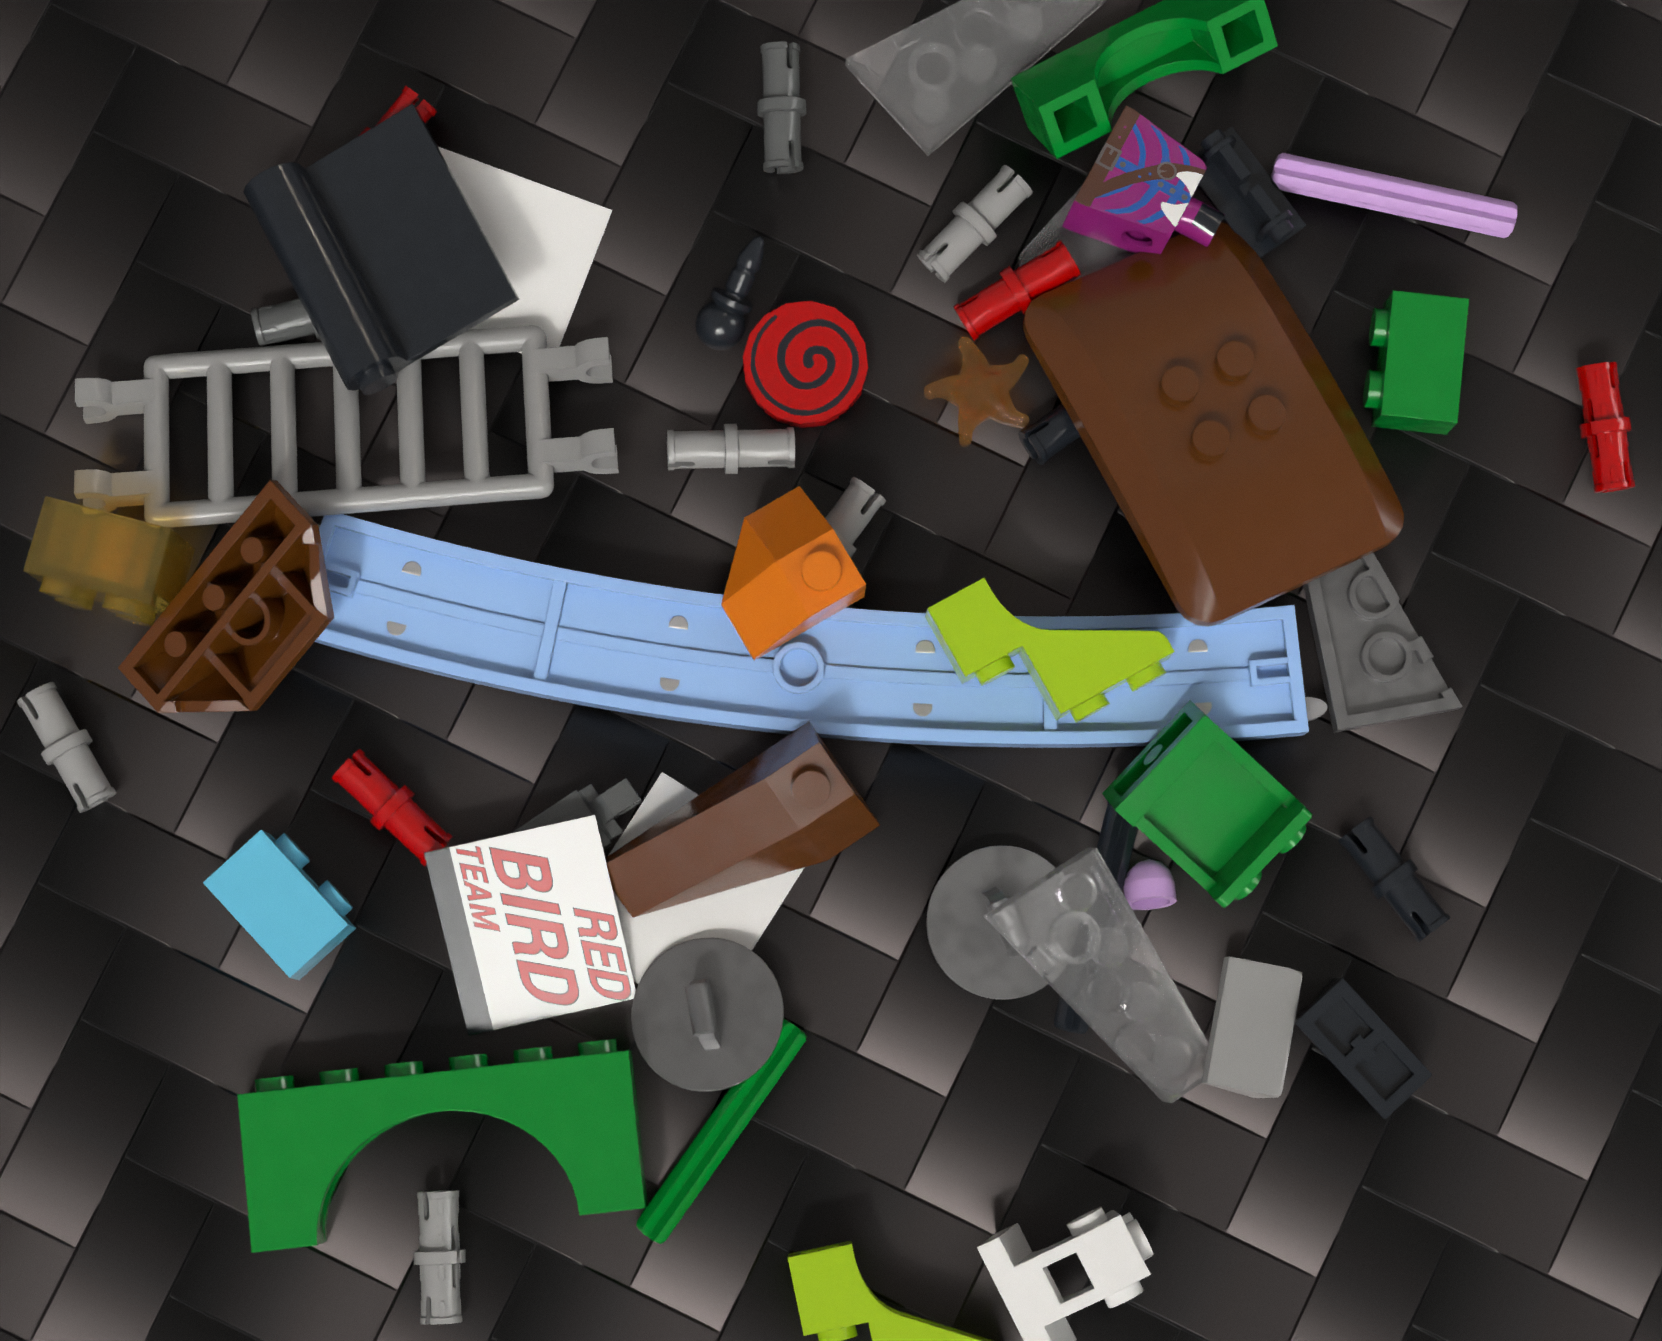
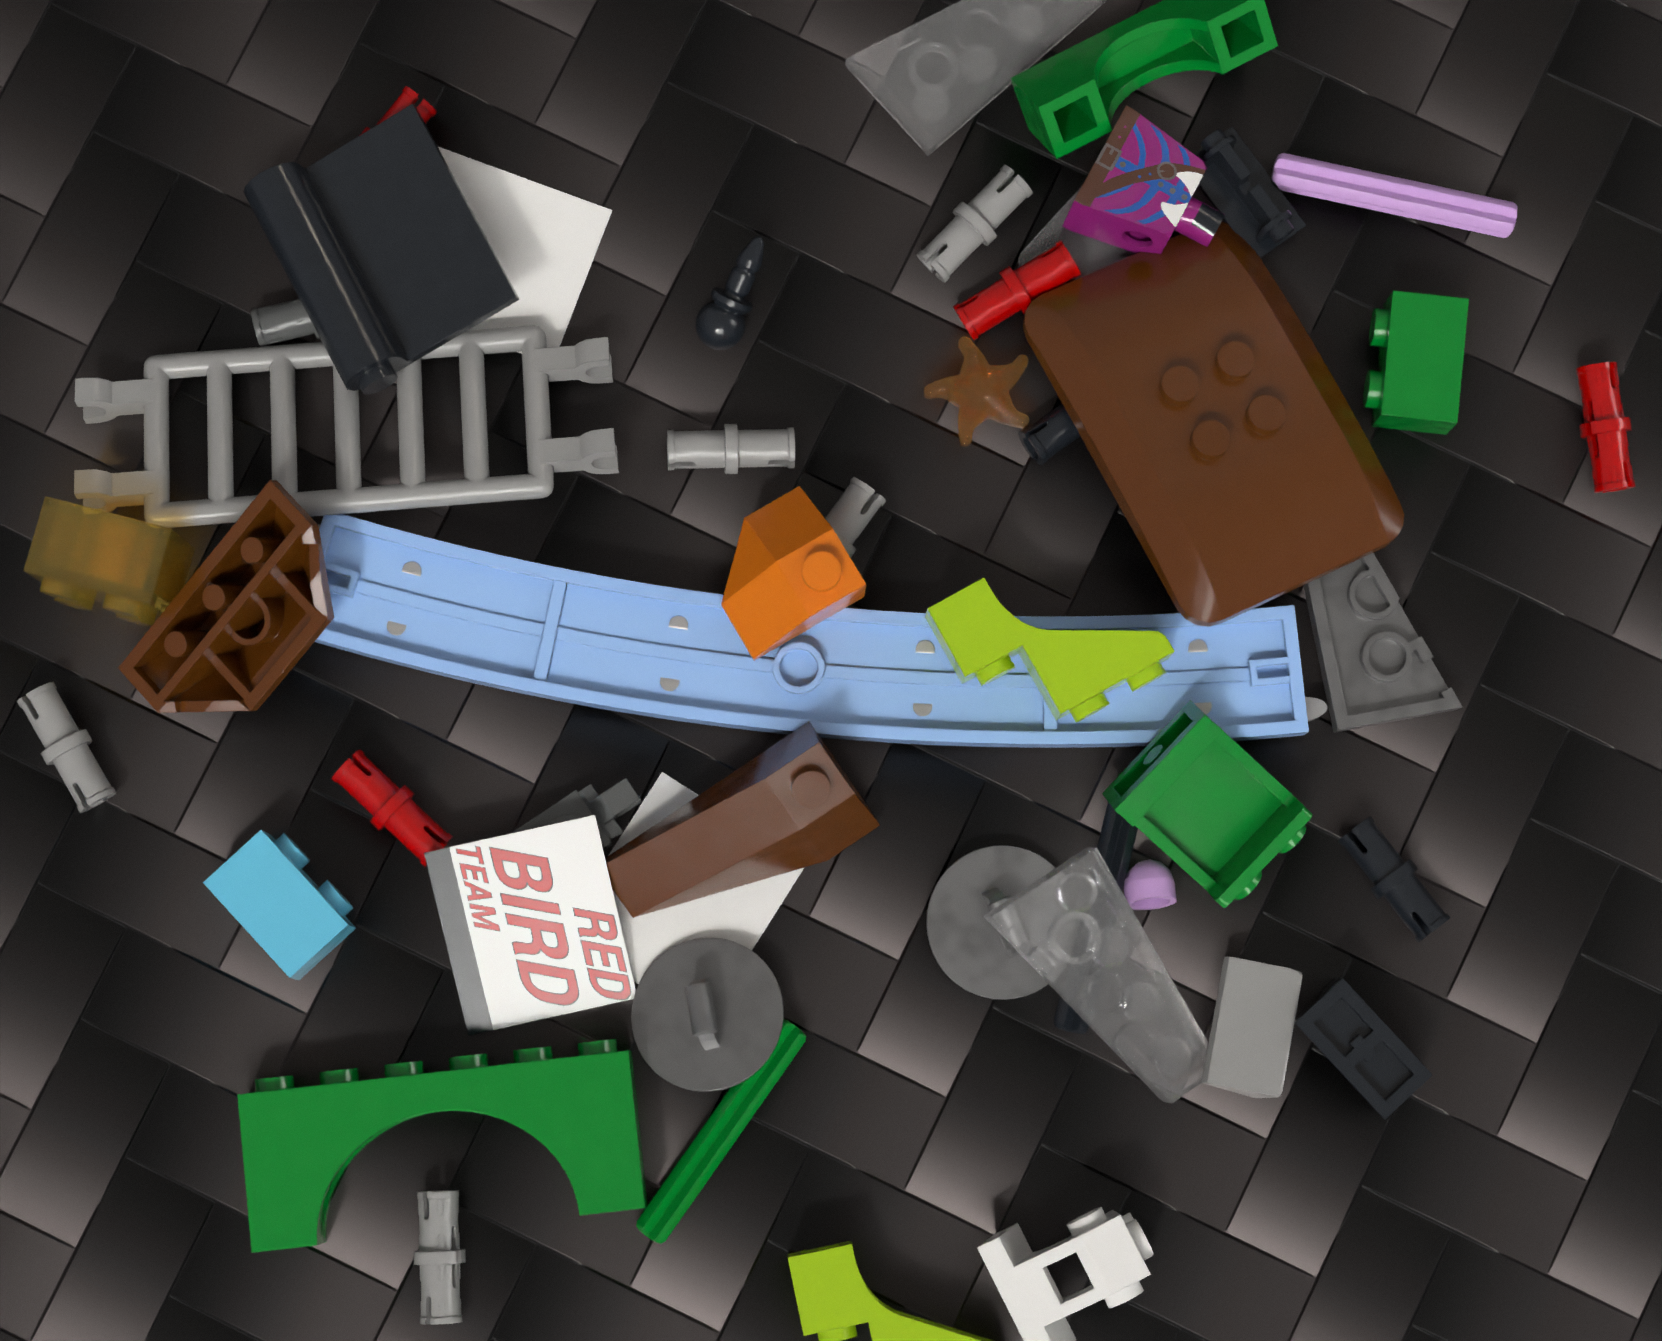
red tile [743,301,868,428] -> none
dark grey pin [757,41,807,174] -> none

